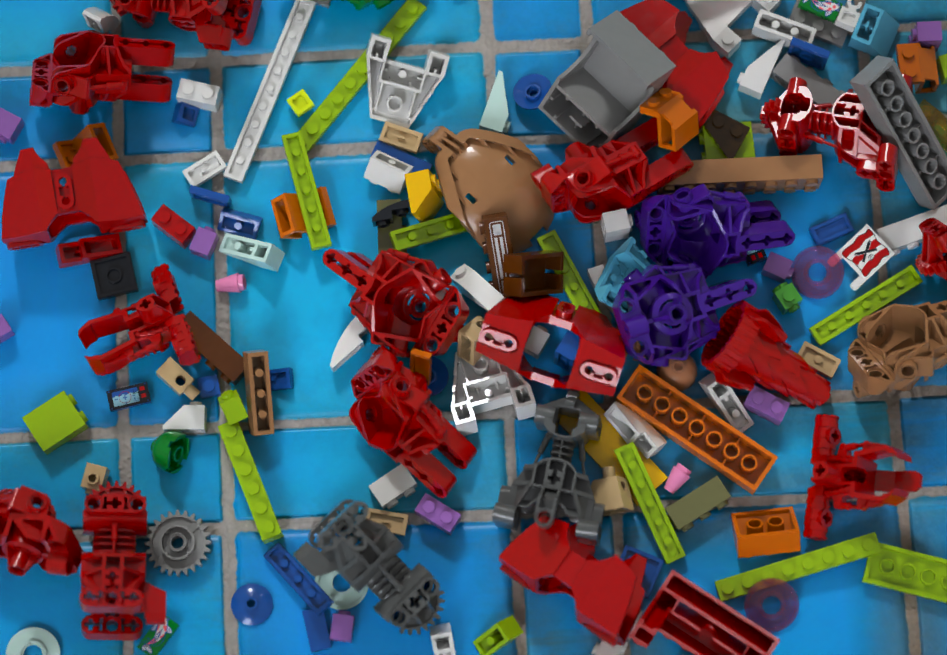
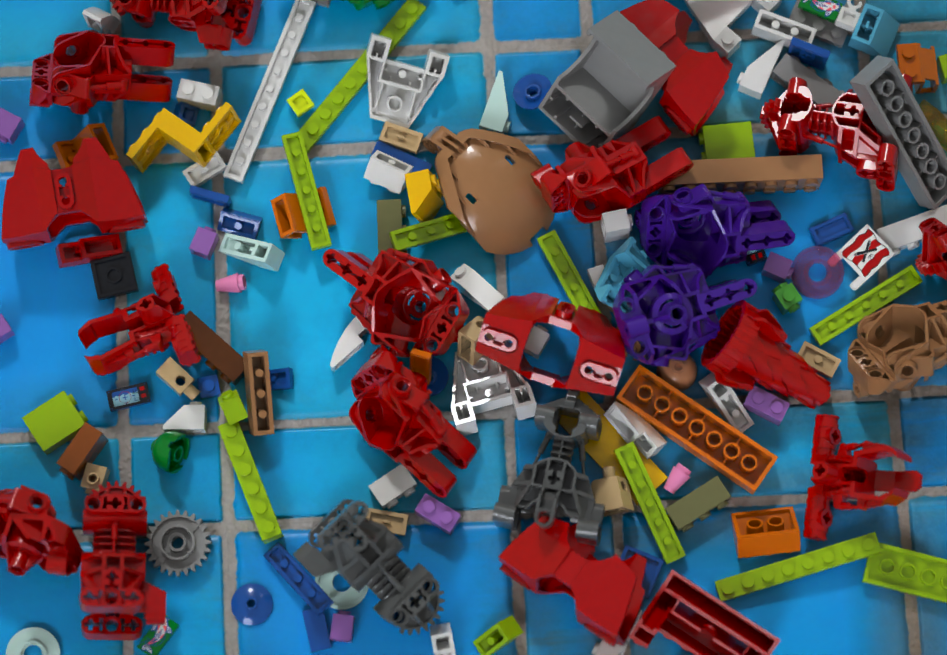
red brick [151,204,196,249] -> none
black slope [372,199,411,228] -> none
reddish brown brick [479,212,513,297] -> none
reddish brown piece [503,250,564,297] -> none
blue brick [554,330,580,373] -> none
orange piece [639,88,699,152] -> none
dark brown wing [704,109,750,158] -> none
piece [744,578,799,632] -> none
medium lavender brick [908,21,943,53] -> none
none -> dark orange brick [56,422,109,481]
none -> yellow bracket [126,102,241,174]

